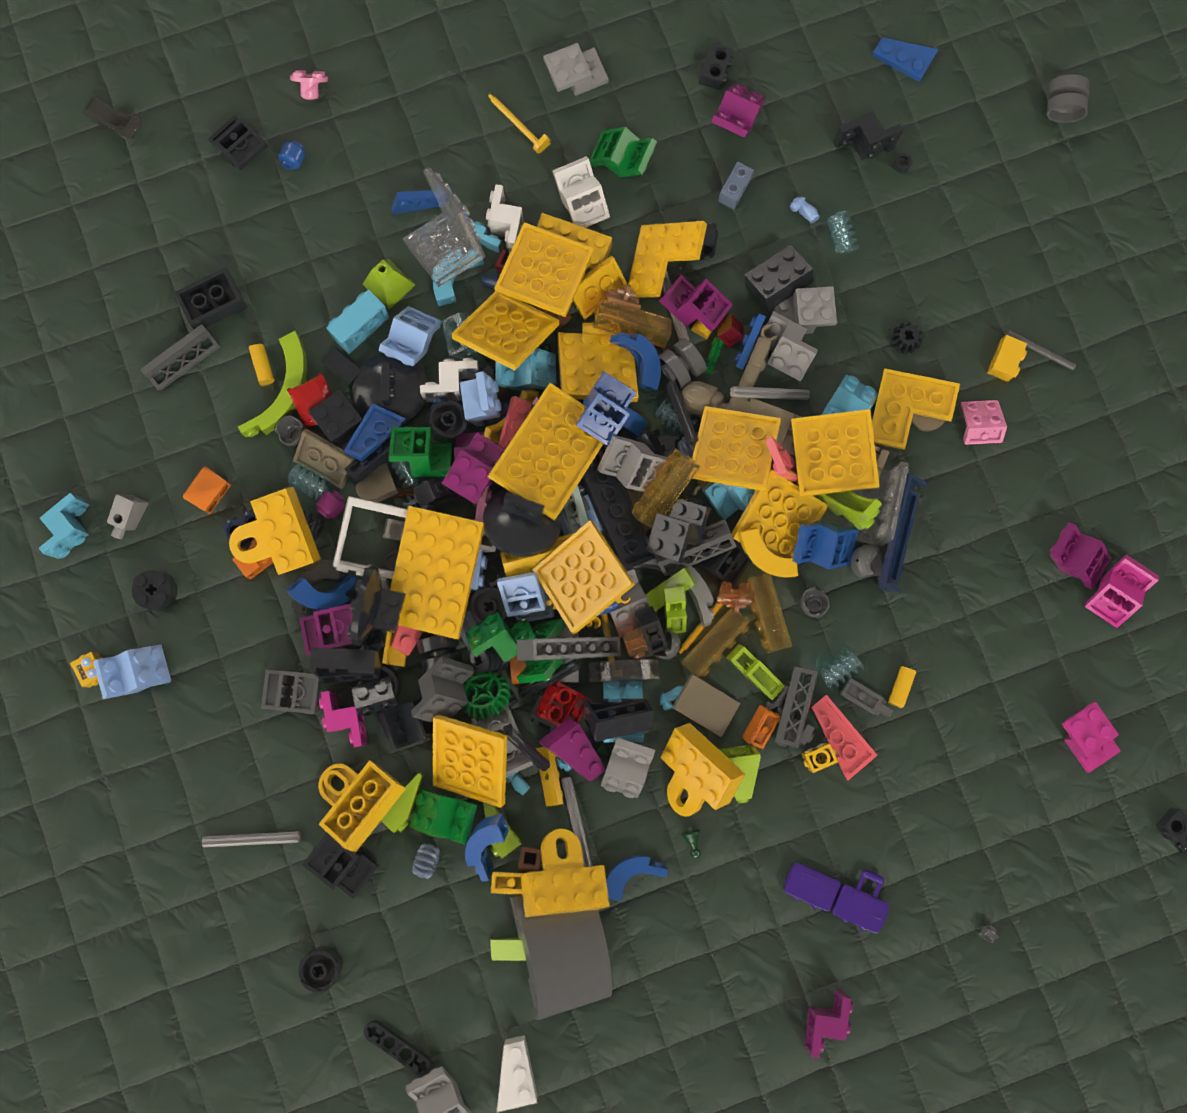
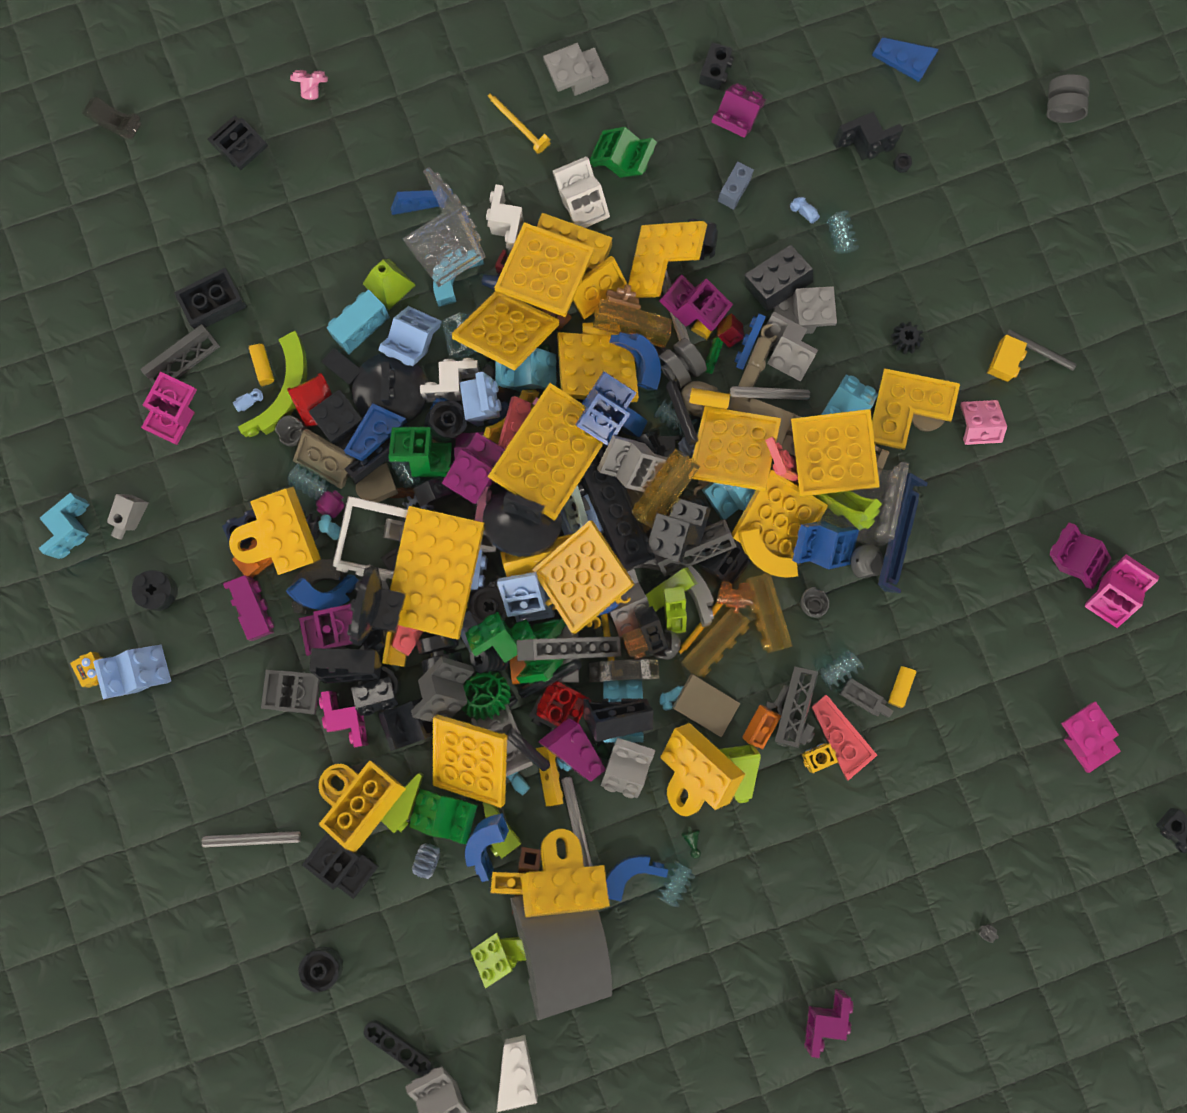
orange piece [183,466,231,514] -> none
blue head [278,141,306,170] -> none
medium azure slope [467,221,502,254] -> none
lime slope [726,644,785,700] -> none
dark purple piece [783,862,889,933] -> none
none -> dark pink bracket [141,372,197,445]
none -> magenta wedge [223,575,275,641]
none -> light blue arm [232,389,263,412]
none -> medium azure arm [318,515,341,540]
none -> lime hinge [471,933,517,988]
none -> clear light blue piece [656,861,695,907]
none -> yellow brick [689,388,730,409]

